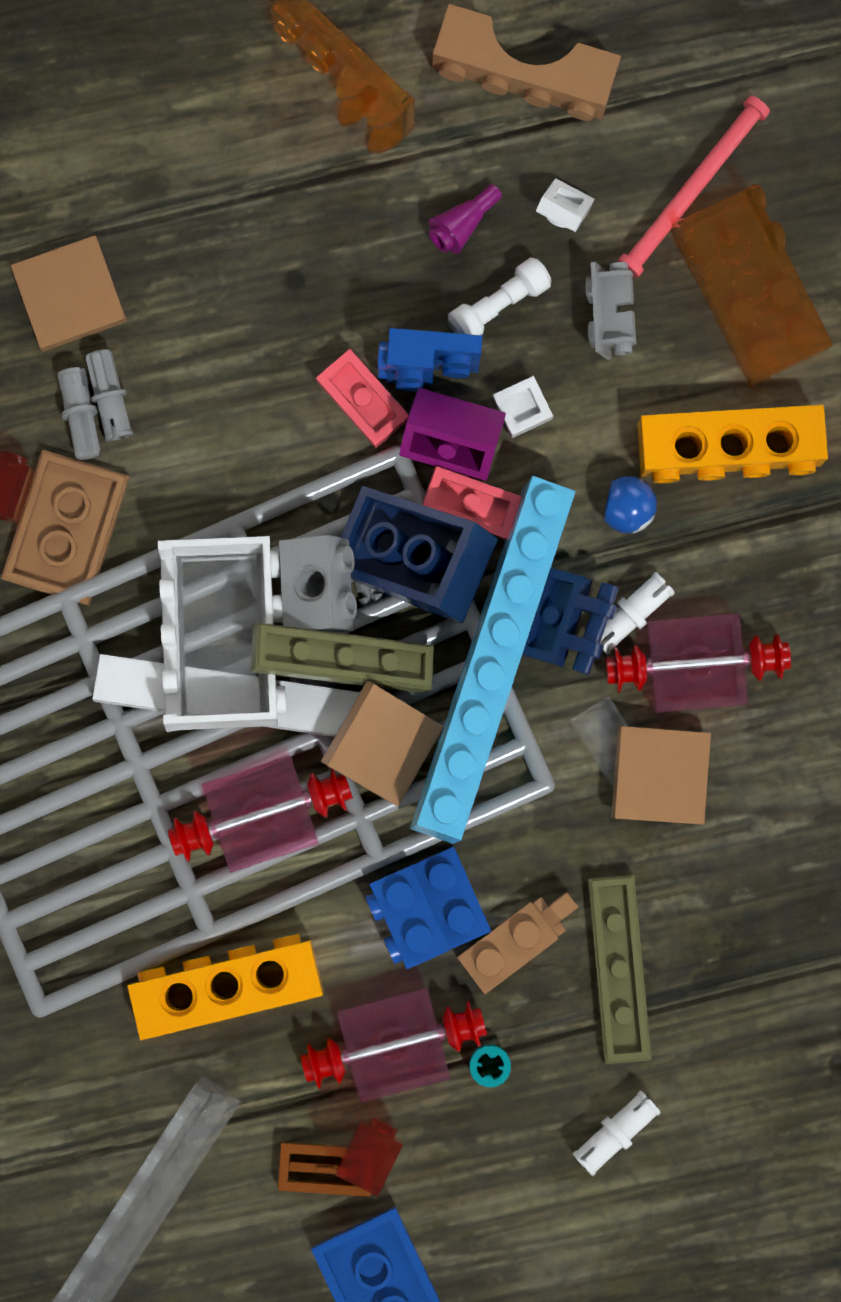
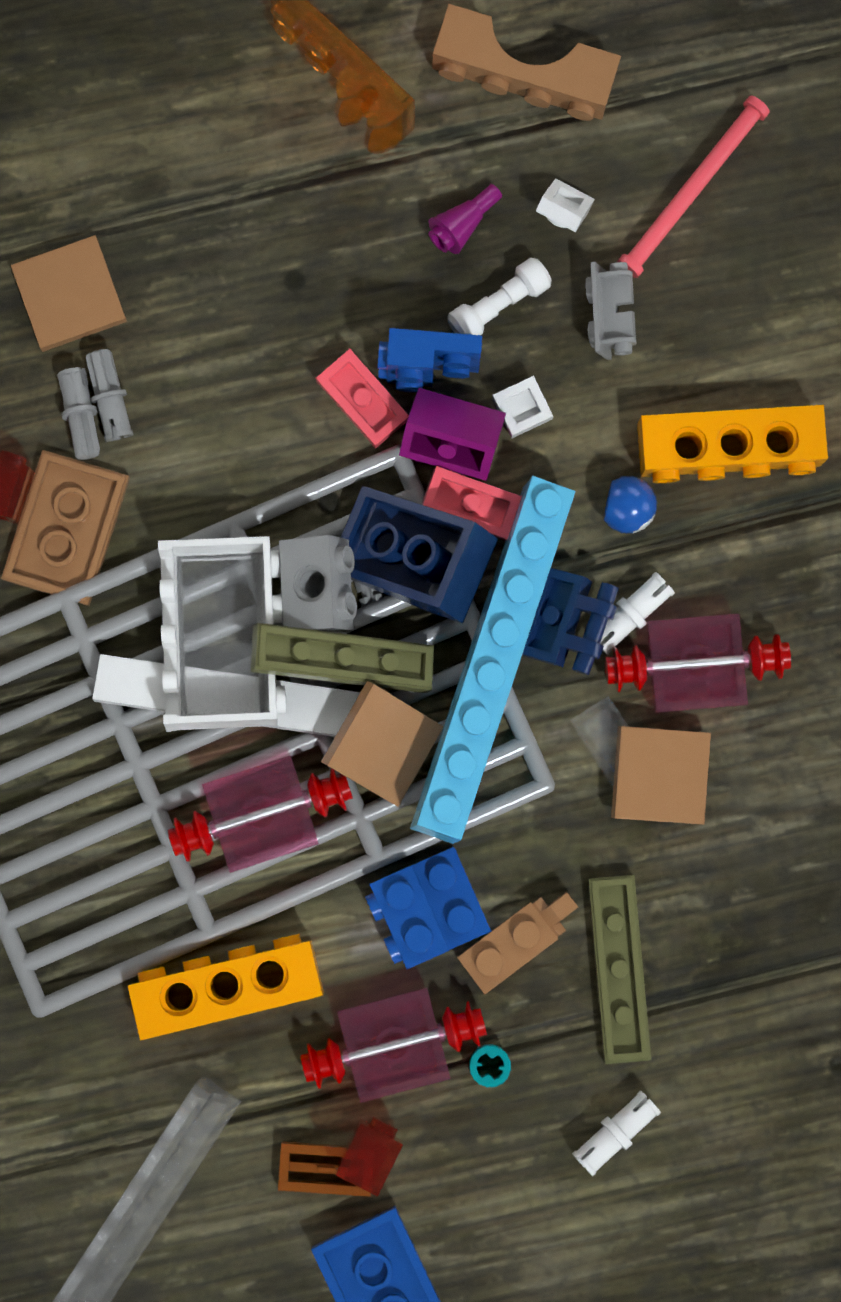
clear orange hinge [671,184,833,387] -> none

